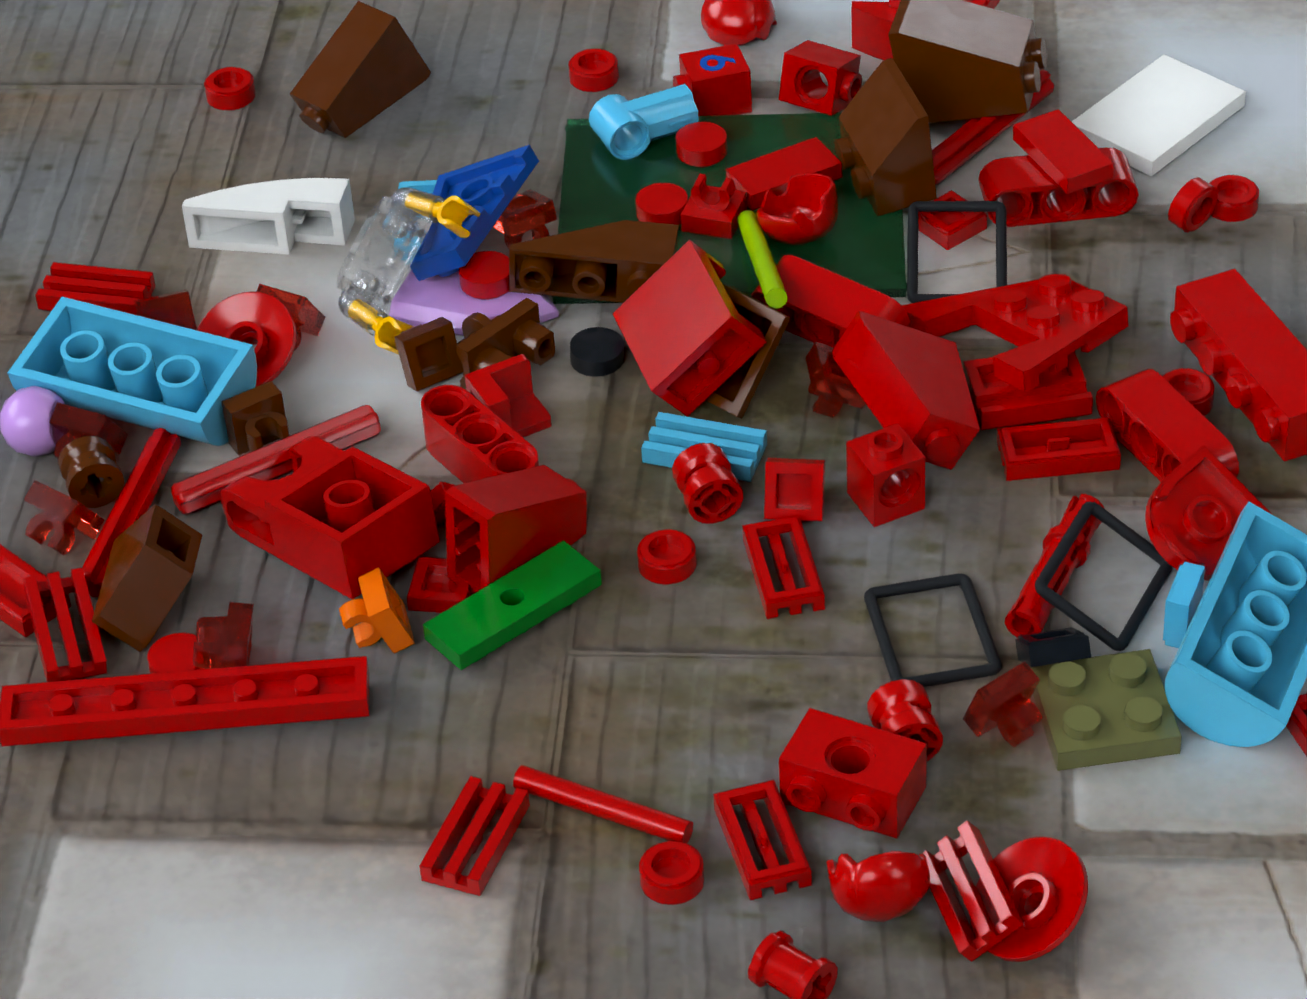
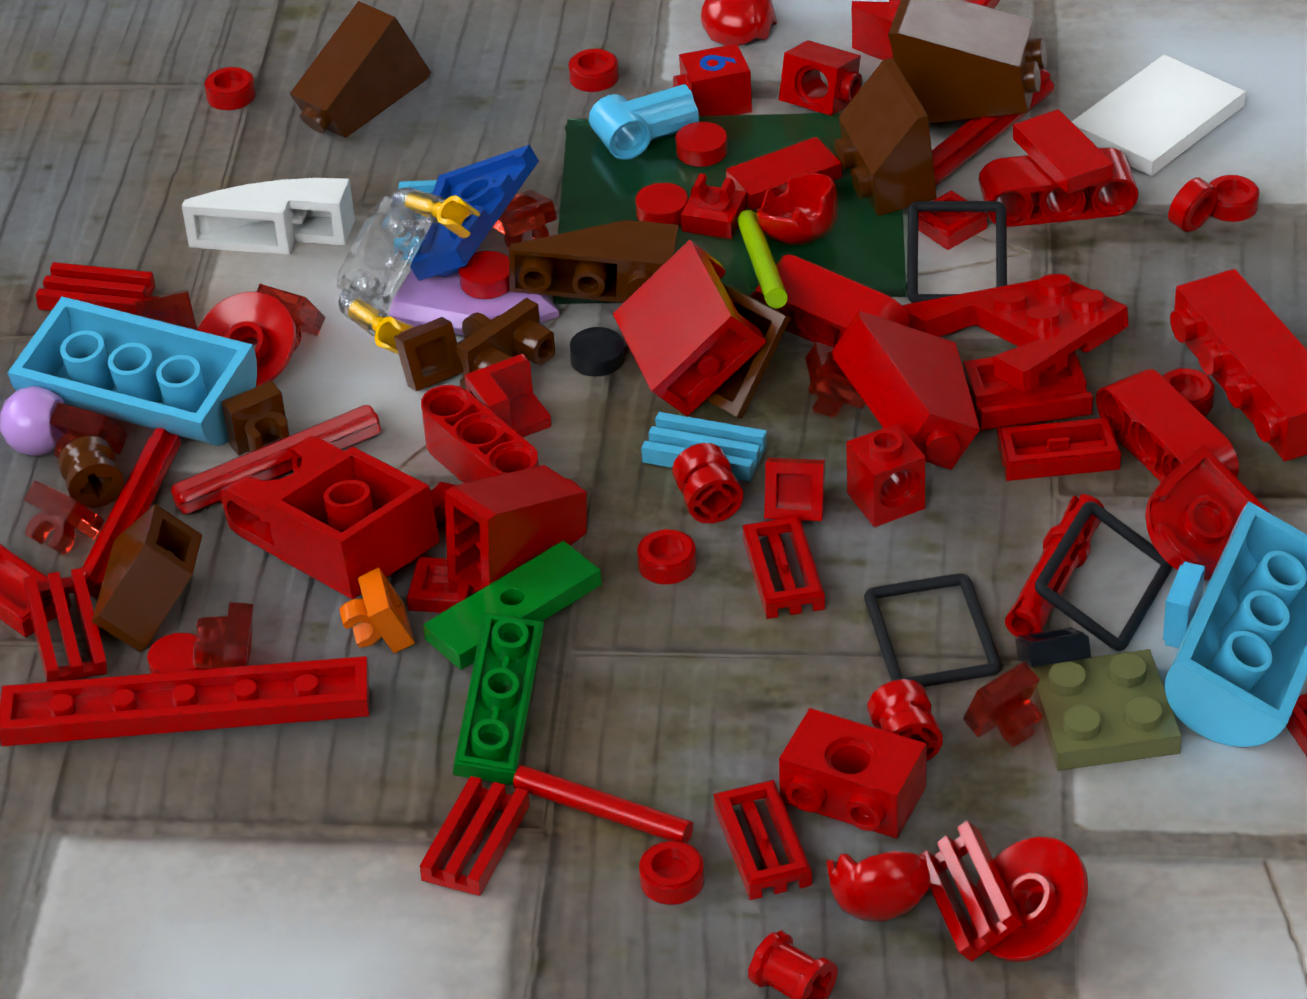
none -> green tile [452,612,544,785]

